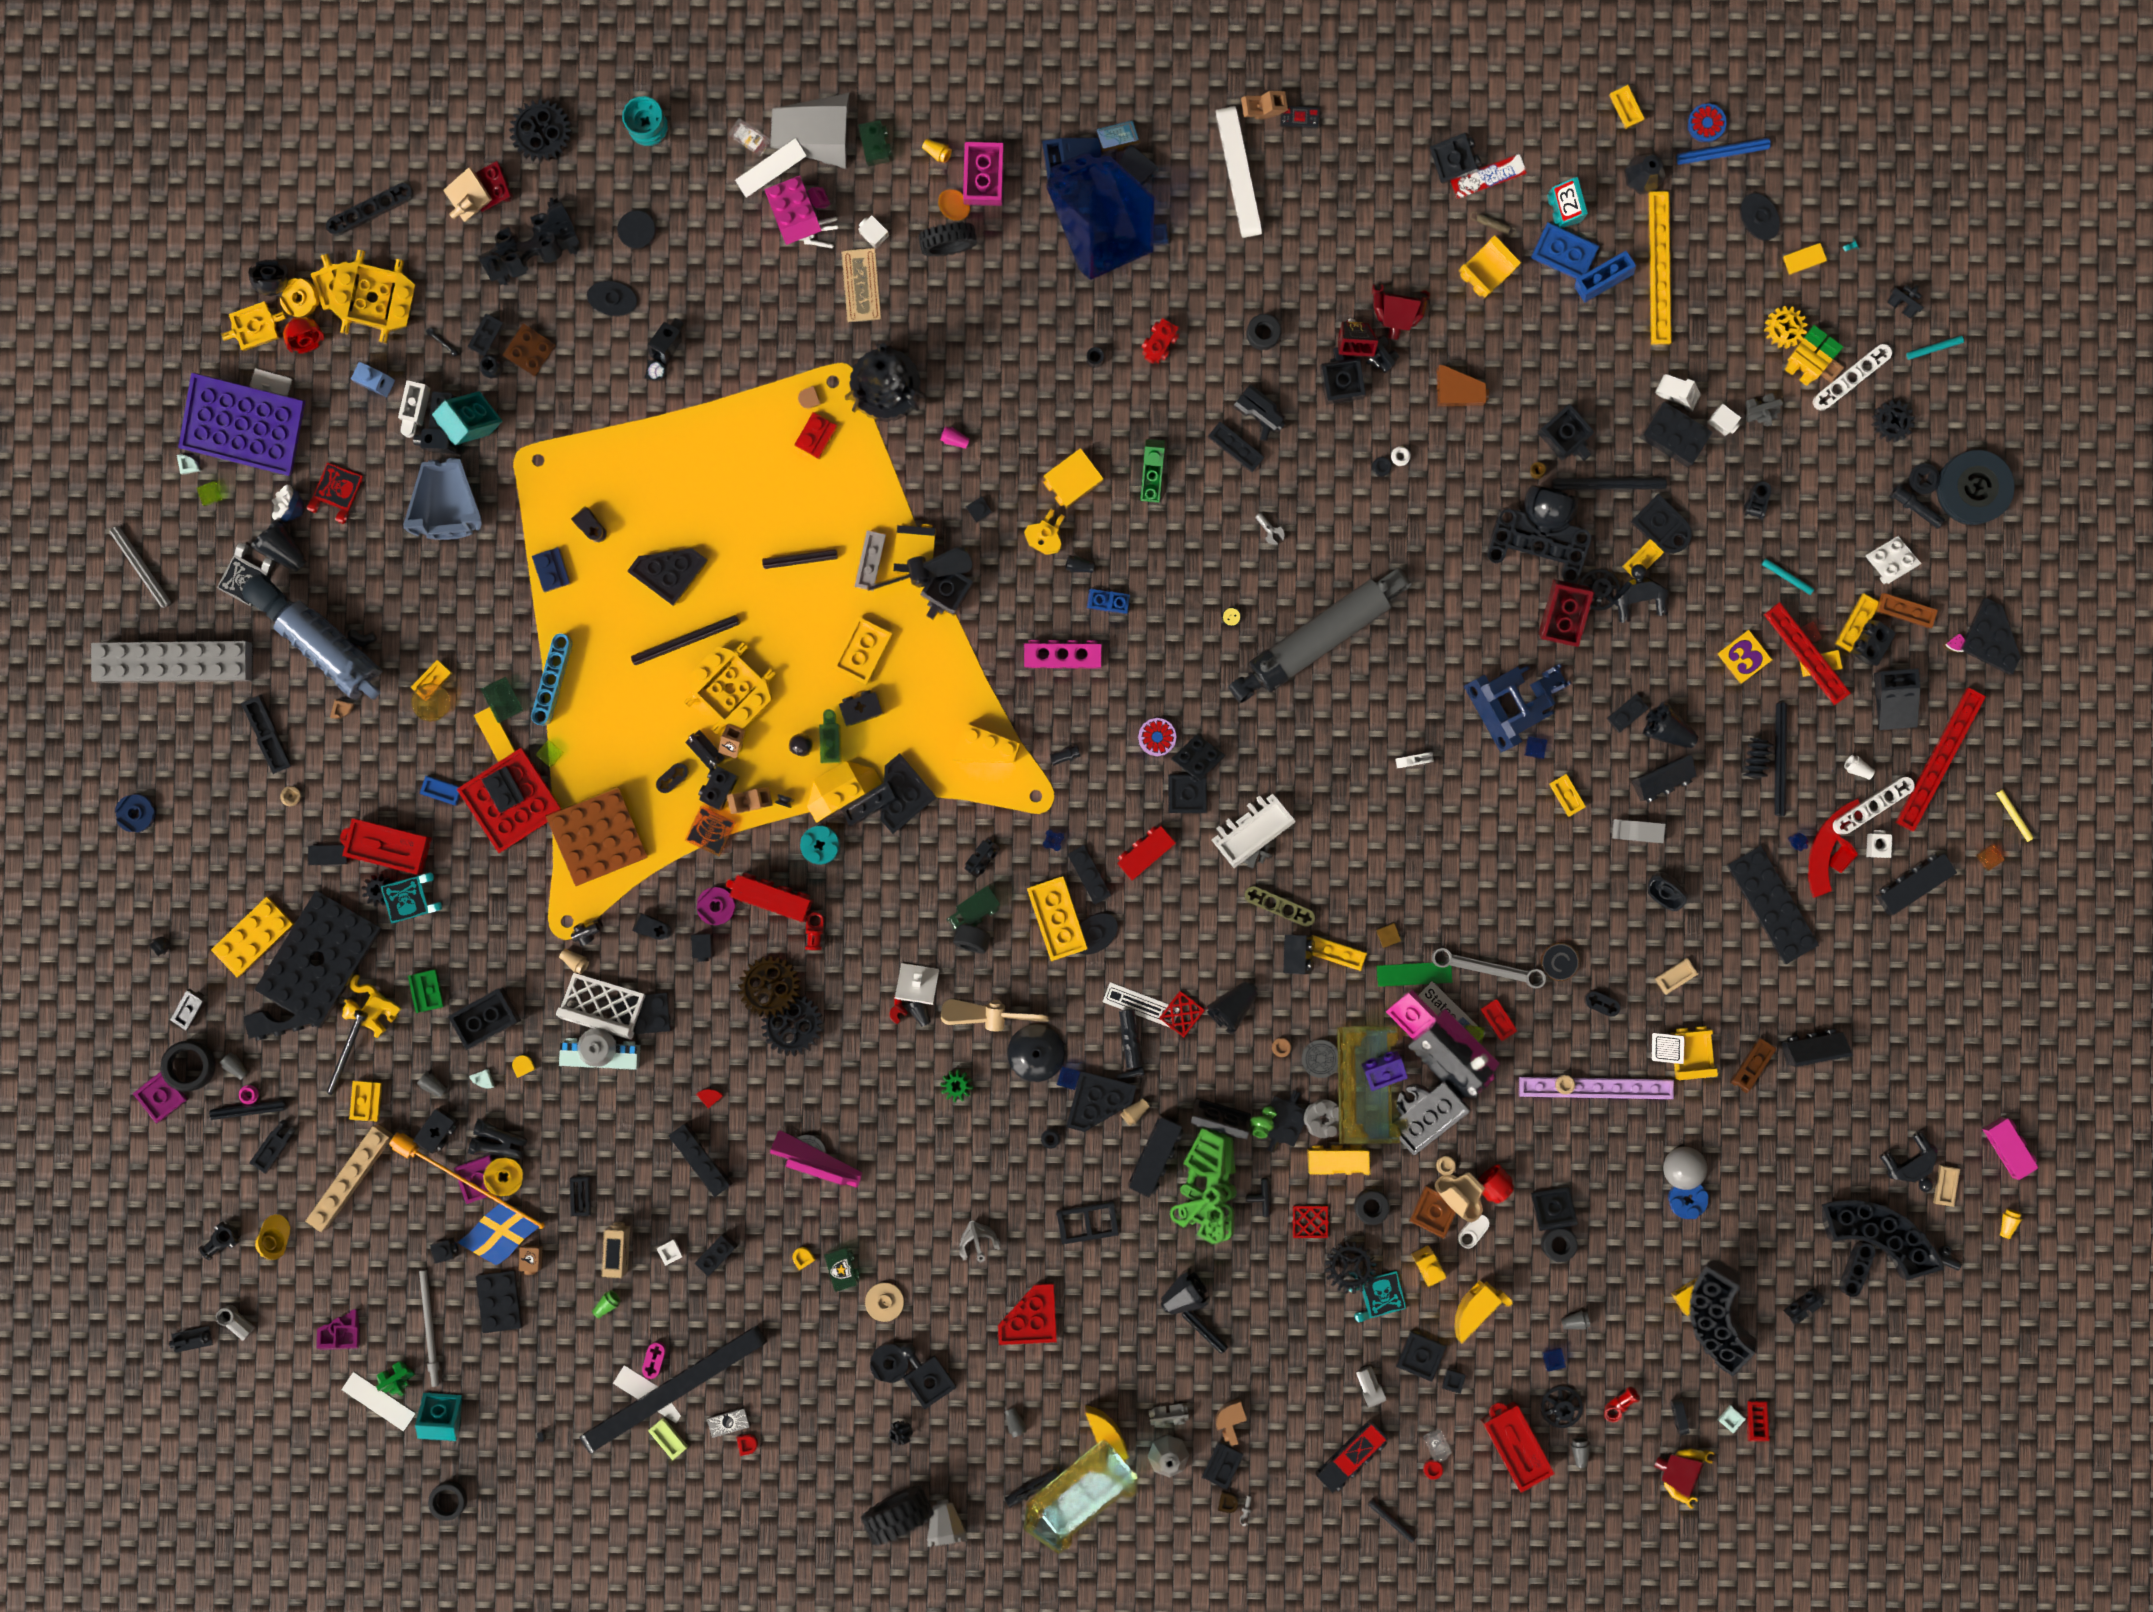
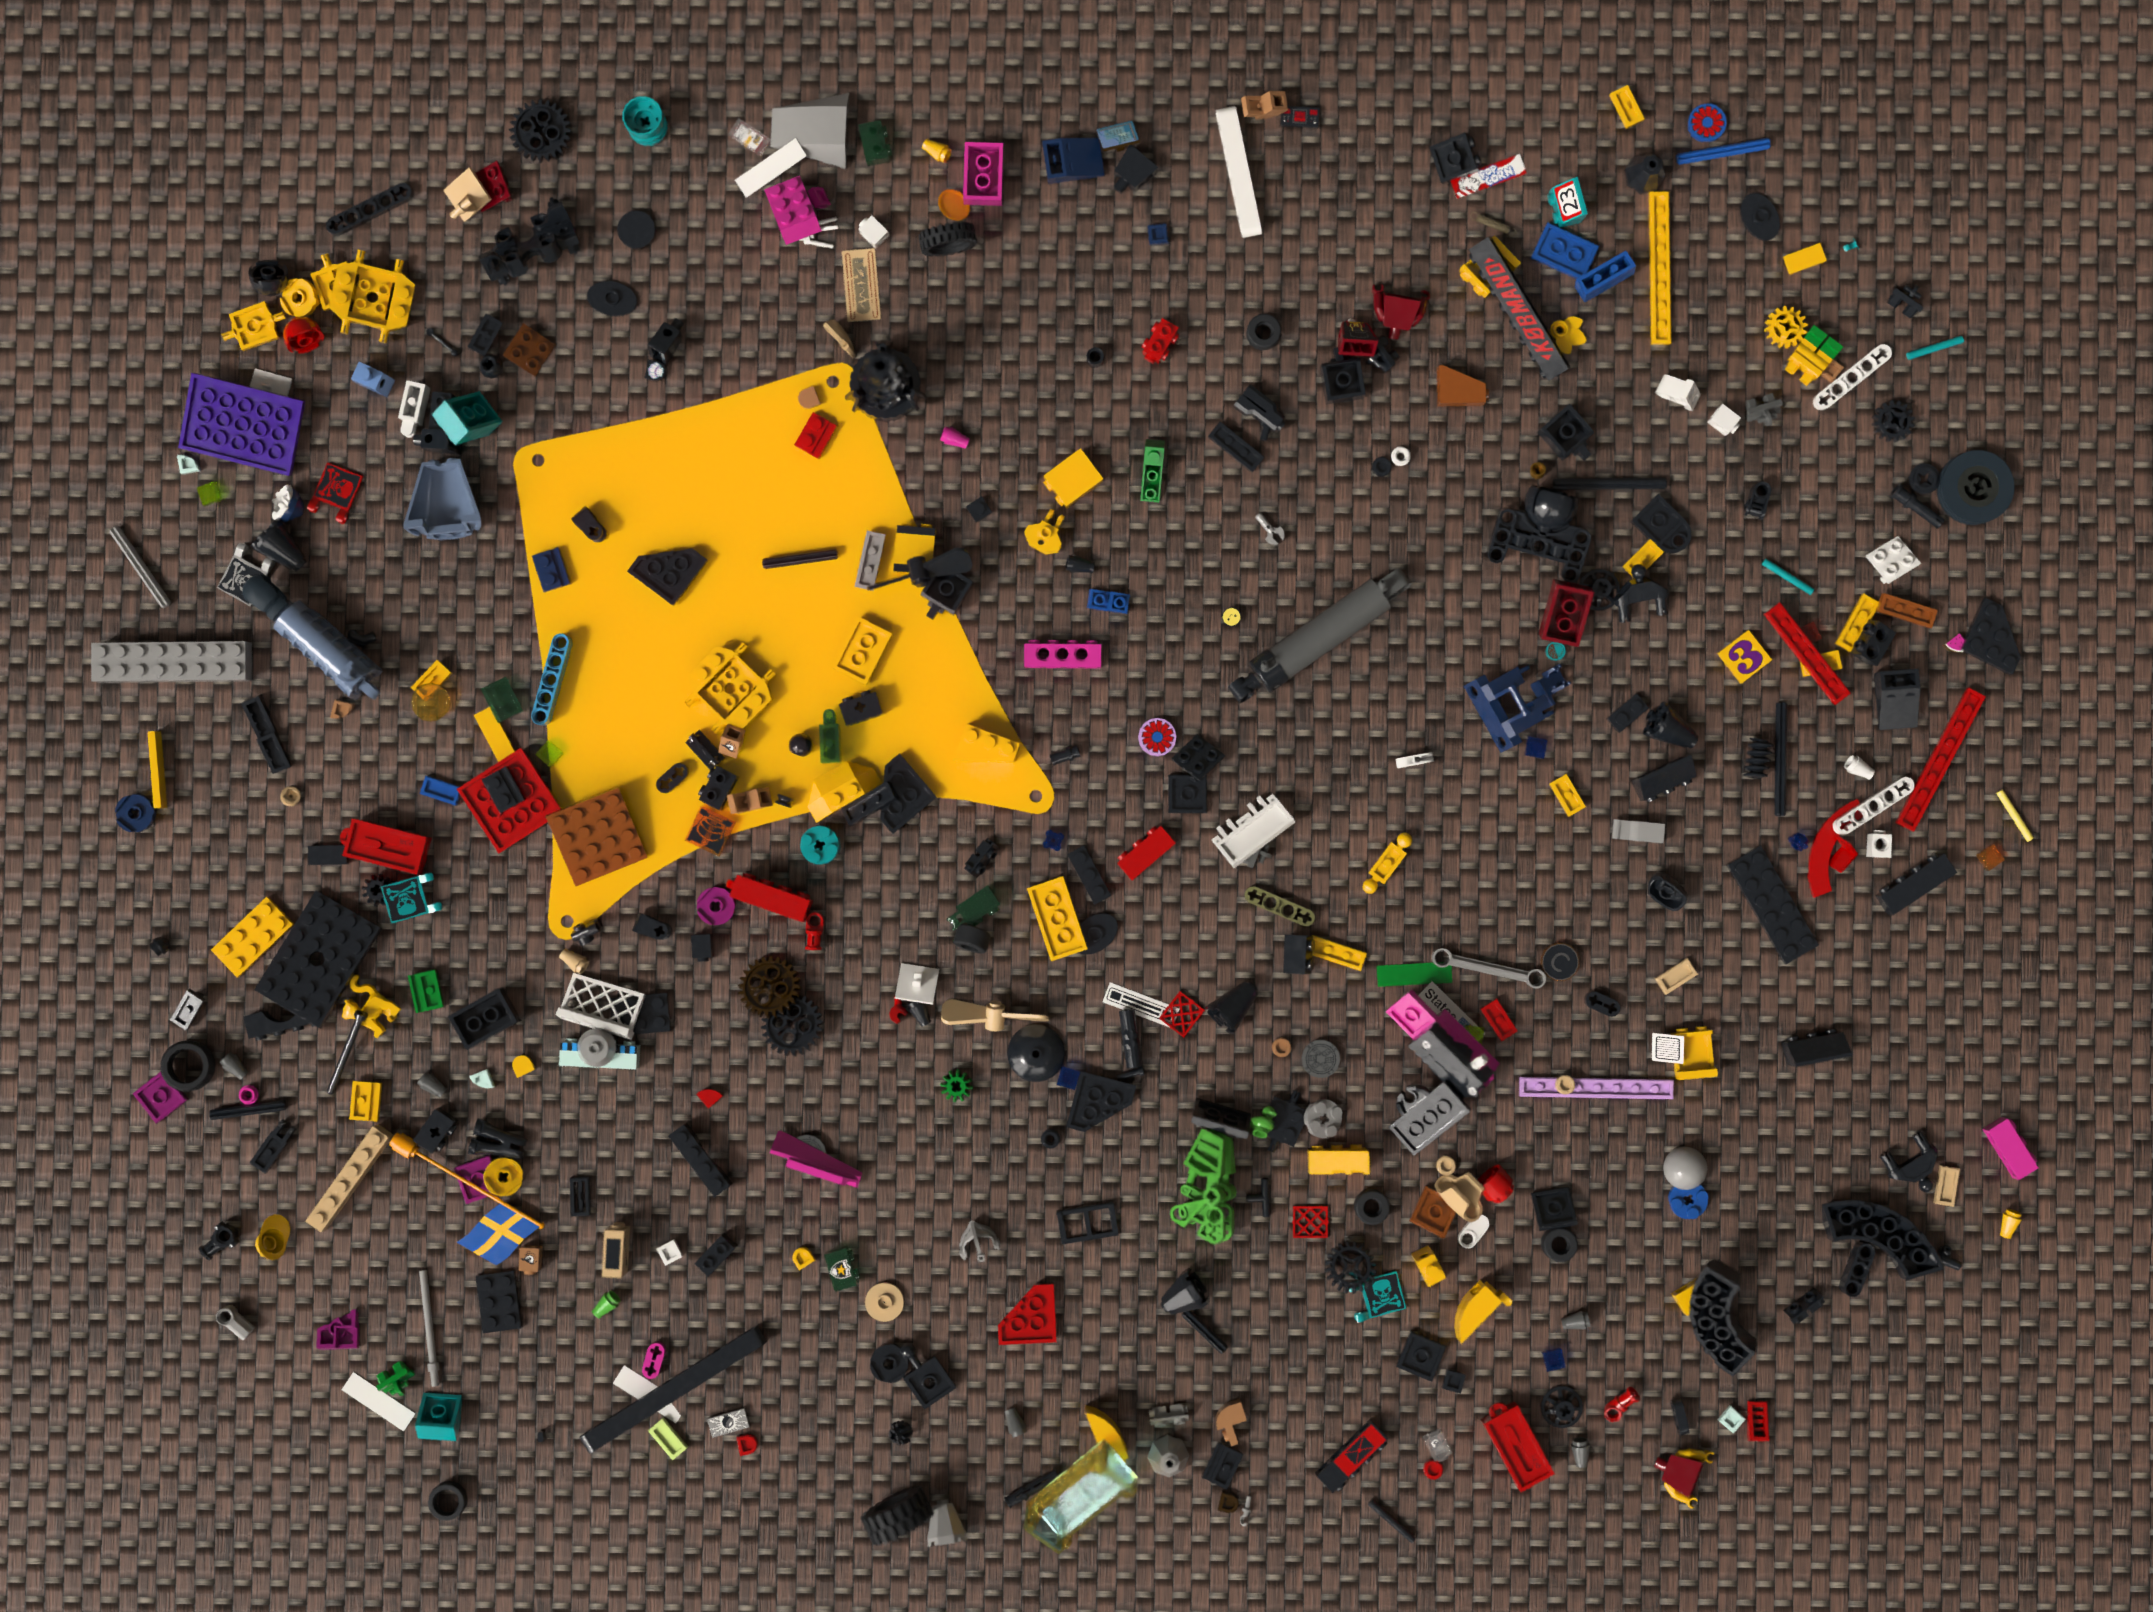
black hinge [169,1326,213,1353] -> none
black brick [430,1237,459,1264] -> none
black axle [631,615,740,665] -> none
clear blue windscreen [1046,153,1155,280] -> none
tan cone [1121,1098,1150,1126] -> none
black brick [1128,1114,1184,1198] -> none
windscreen [1337,1026,1401,1144] -> none
light grey piece [1356,1366,1387,1408] -> none
dark purple bracket [1361,1051,1408,1091] -> none
pearl gold tile [1376,923,1401,948] -> none
black brick [1639,402,1713,468] -> none
reddish brown plate [1730,1038,1777,1093] -> none
none -> yellow tile [148,731,167,809]
none -> tan brick [823,320,856,359]
none -> yellow plate [1363,832,1412,894]
none -> black brick [1469,236,1571,381]
none -> teal tile [1545,642,1566,661]
none -> yellow plate [1550,316,1586,354]

